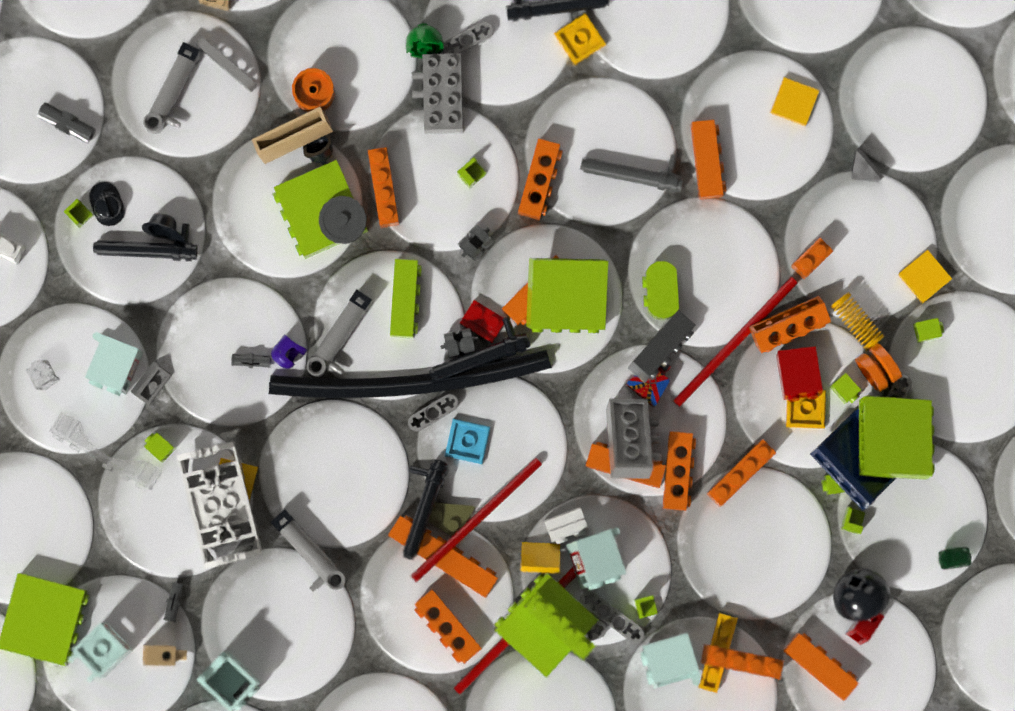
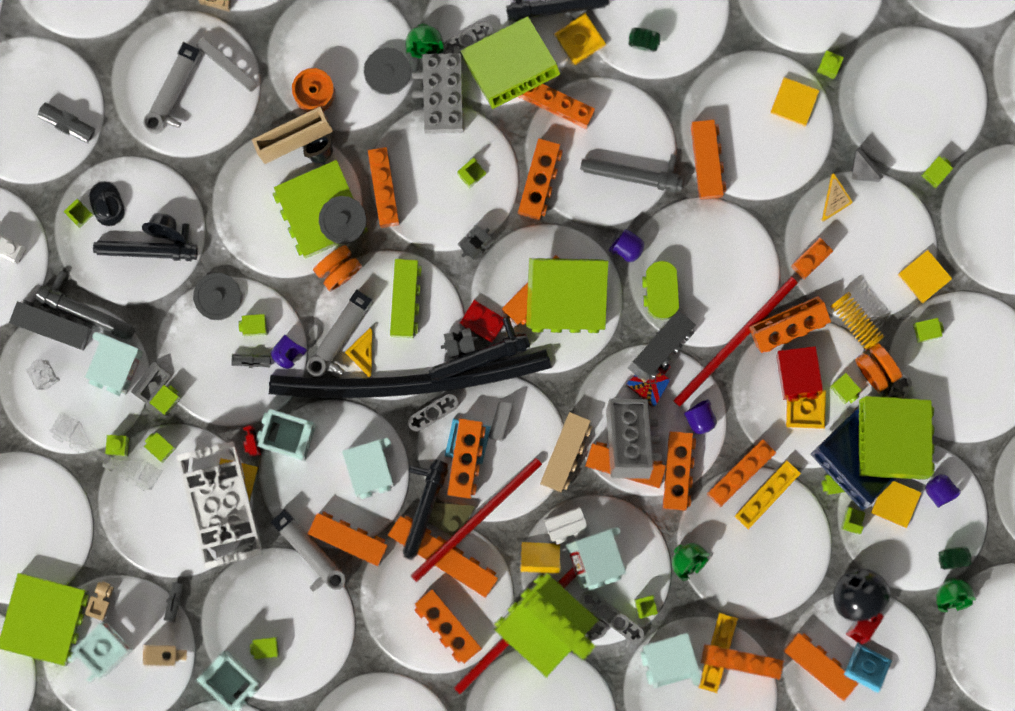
none -> dark grey brick [9,300,92,351]
none -> dark grey cylinder [35,271,135,340]
none -> tan plate [84,582,114,621]
none -> lime brick [105,435,129,456]
none -> lime brick [149,385,181,416]
none -> dark grey wheel [193,273,241,320]
none -> lime brick [238,314,267,337]
none -> red plate [243,426,261,457]
none -> lime brick [249,637,279,659]
none -> light aqua container [256,409,316,461]
none -> orange brick [308,511,388,567]
none -> orange wheel [313,245,362,292]
none -> light aqua container [342,438,394,499]
none -> yellow tile [345,328,372,378]
none -> dark grey wheel [363,47,411,95]
none -> orange brick [447,419,486,499]
none -> lime brick [460,16,560,110]
none -> light grey slope [489,401,513,442]
none -> orange brick [518,84,595,129]
none -> tan brick [540,412,593,493]
none -> dark purple helmet [609,229,645,263]
none -> clear green gear [628,27,660,52]
none -> green cylinder [671,543,710,581]
none -> dark purple helmet [684,399,717,434]
none -> yellow plate [734,460,801,530]
none -> lime brick [817,50,844,79]
none -> tile [821,173,853,222]
none -> medium azure tile [844,643,892,693]
none -> yellow tile [871,481,921,528]
none -> lime brick [921,156,953,188]
none -> dark purple helmet [925,474,961,508]
none -> green cylinder [936,577,976,612]

